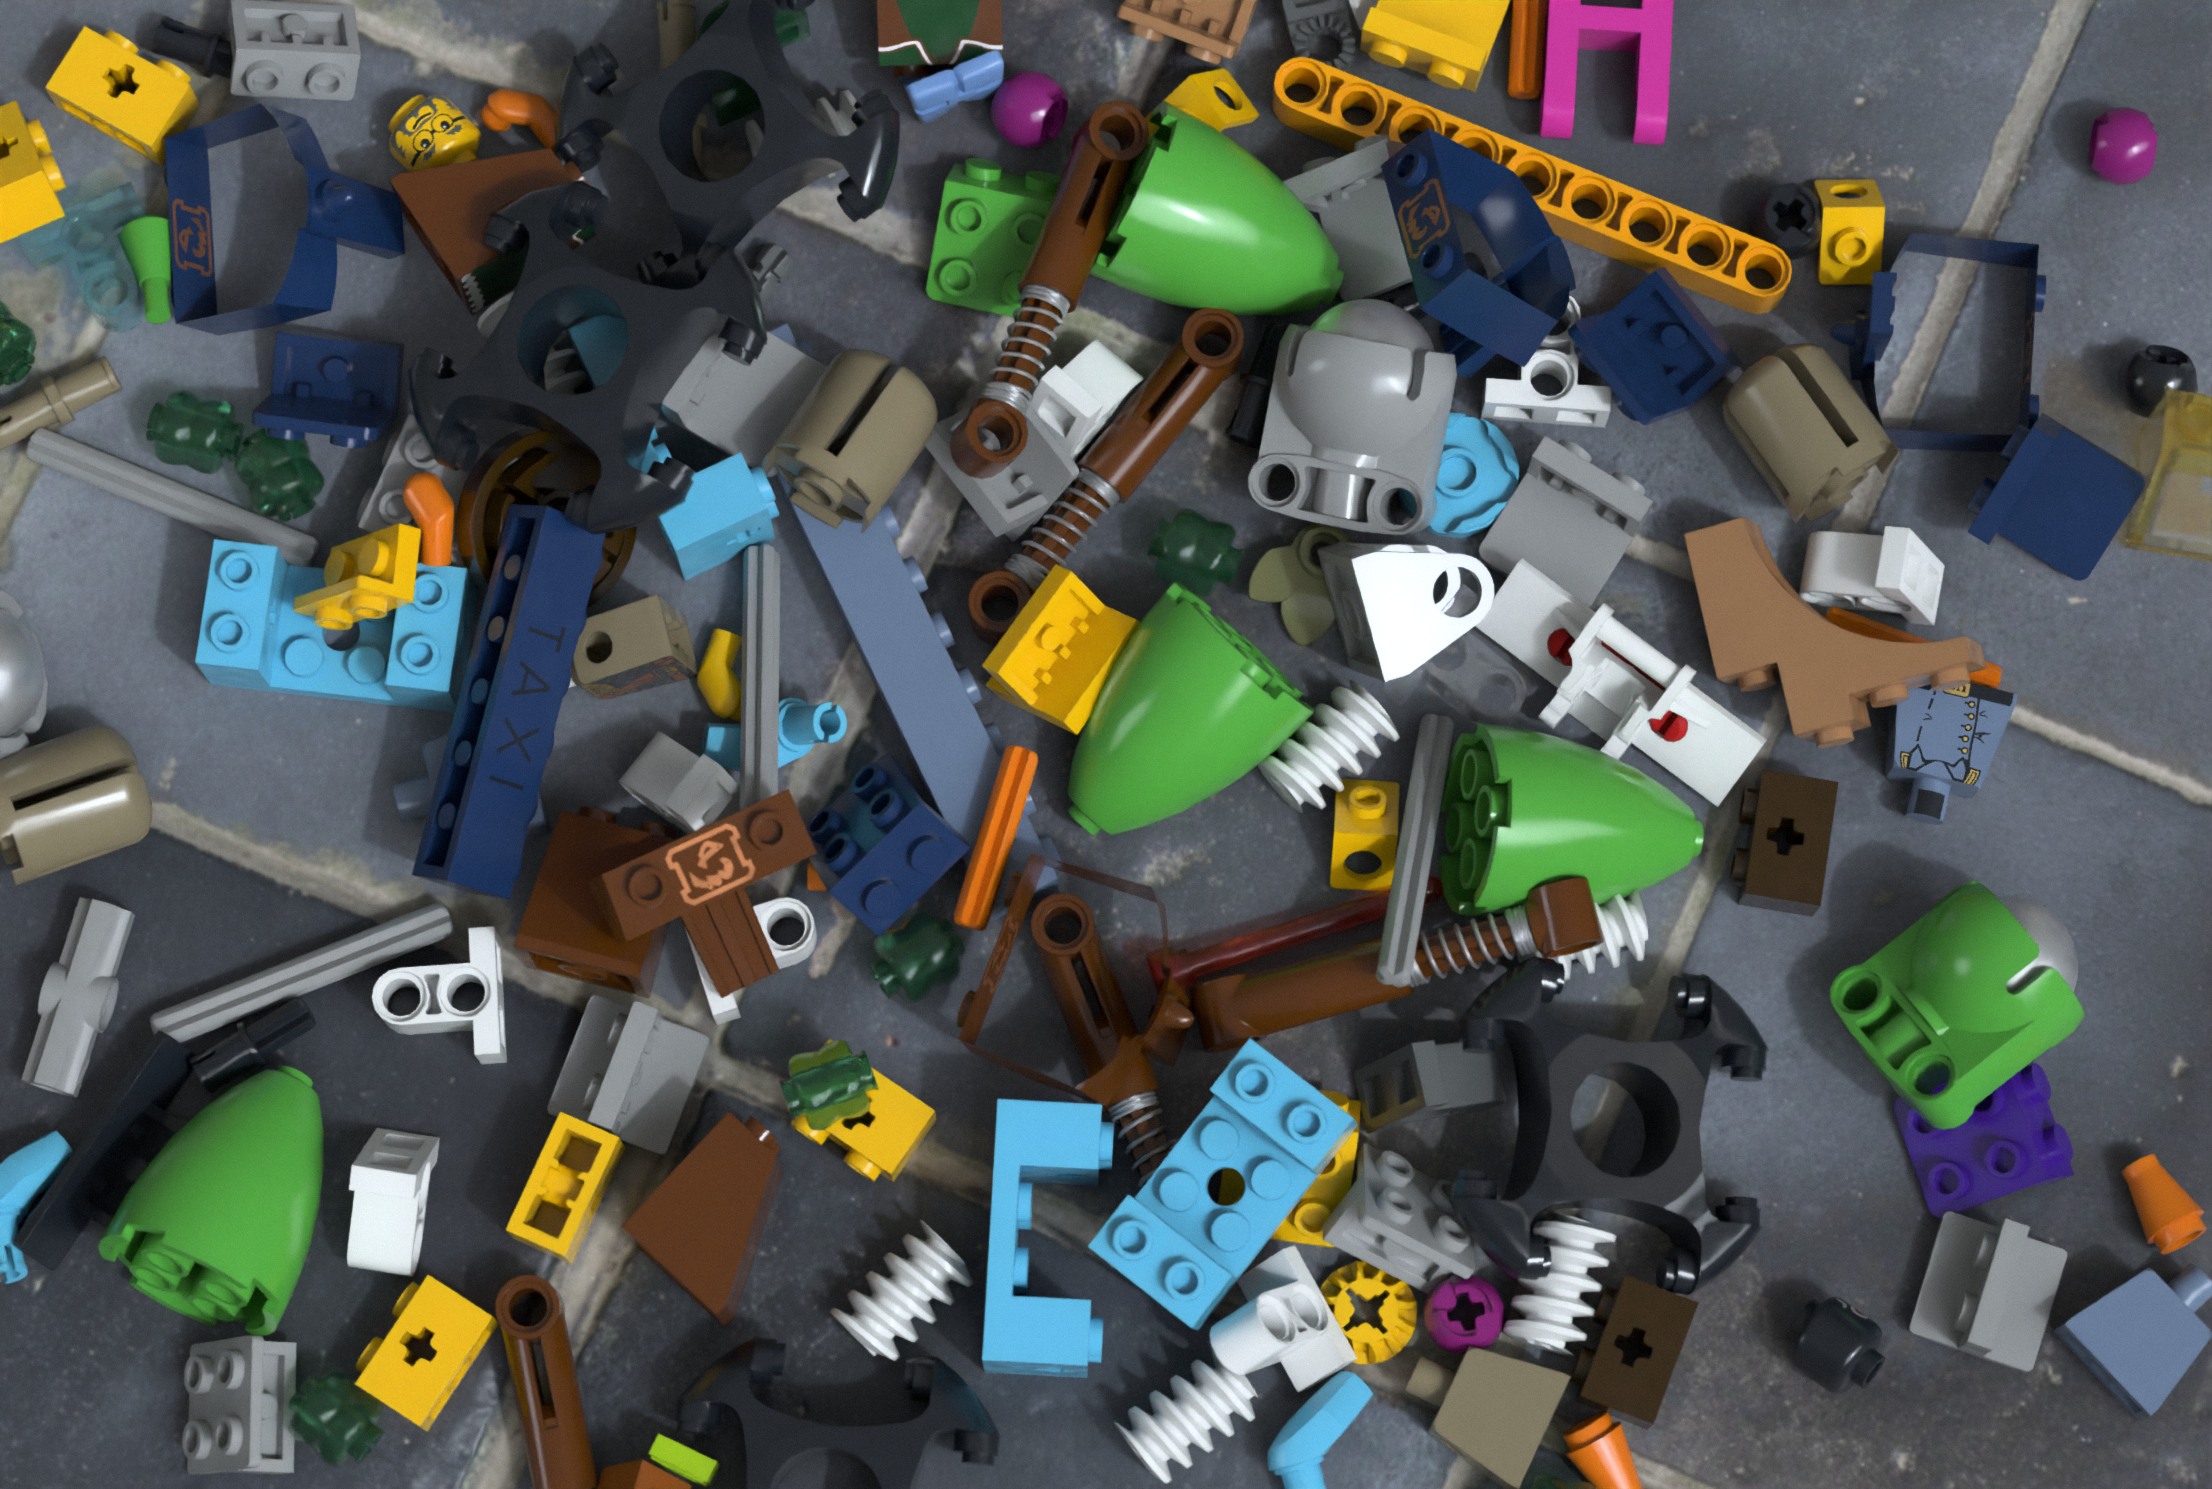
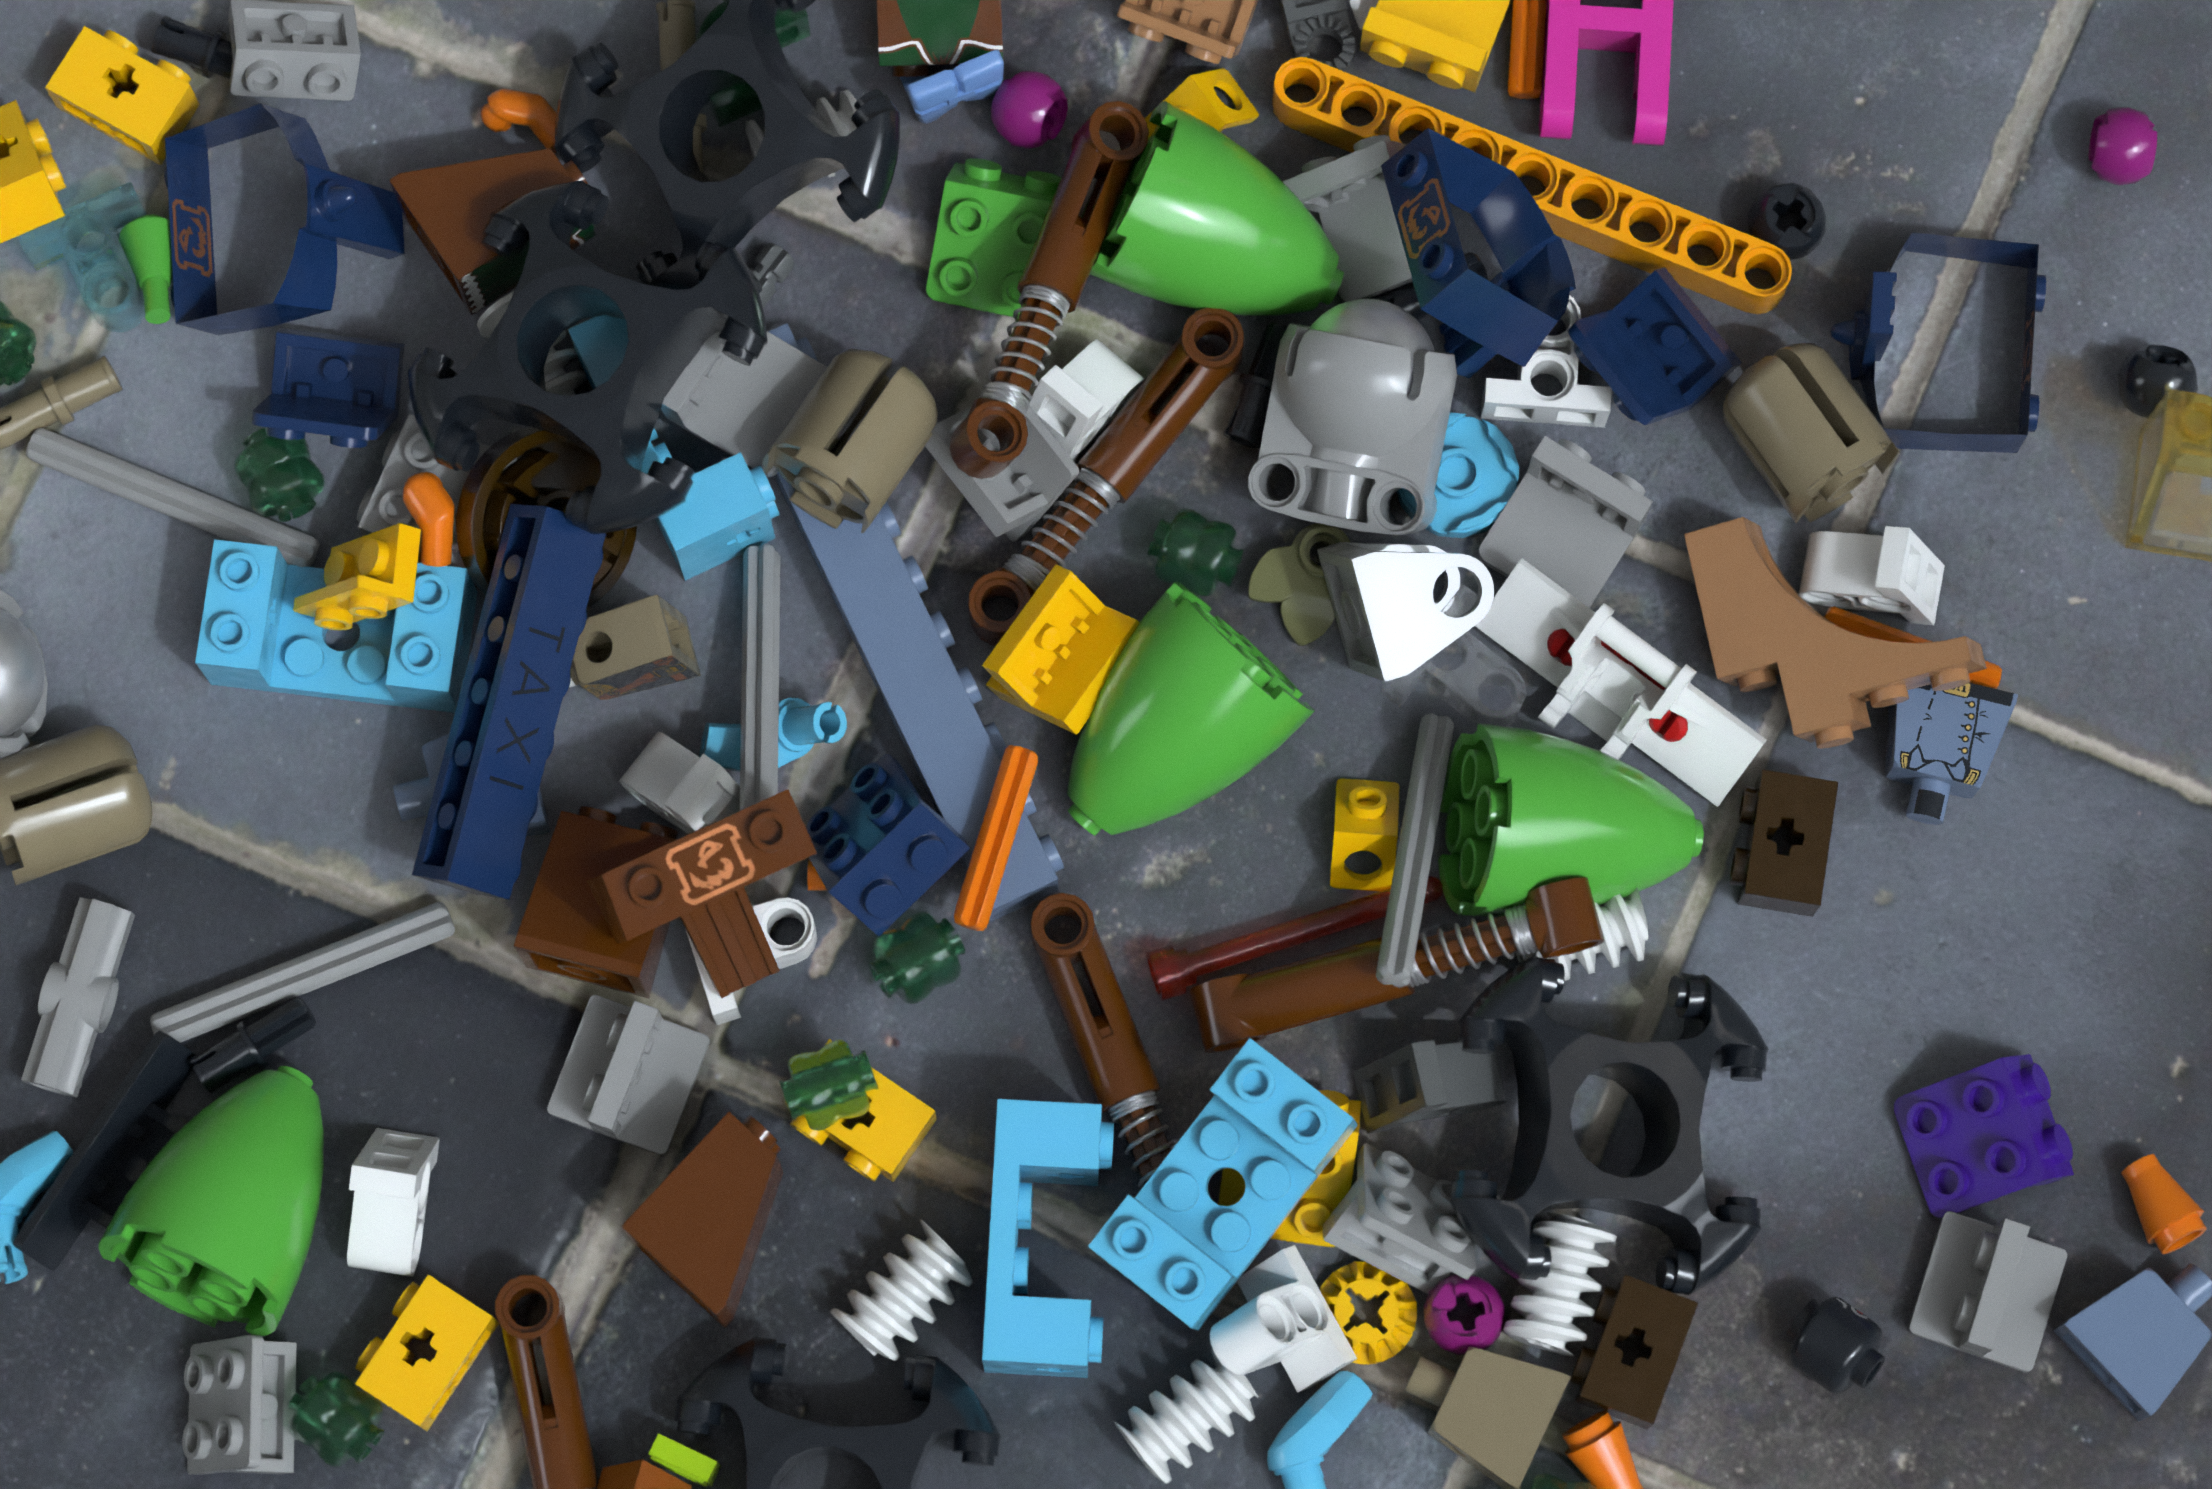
clear green piece [146,389,244,475] -> none
white tile [372,926,507,1064] -> none
yellow head [388,95,481,172] -> none
yellow brick [506,1111,625,1265] -> none
yellow arm [697,629,742,722] -> none
reddish brown piece [957,854,1195,1106] -> none
white piece [1257,680,1400,813] -> none
yellow bracket [1814,179,1885,285] -> none
bright green piece [1830,880,2086,1130] -> none
dark blue bracket [1967,413,2146,581] -> none

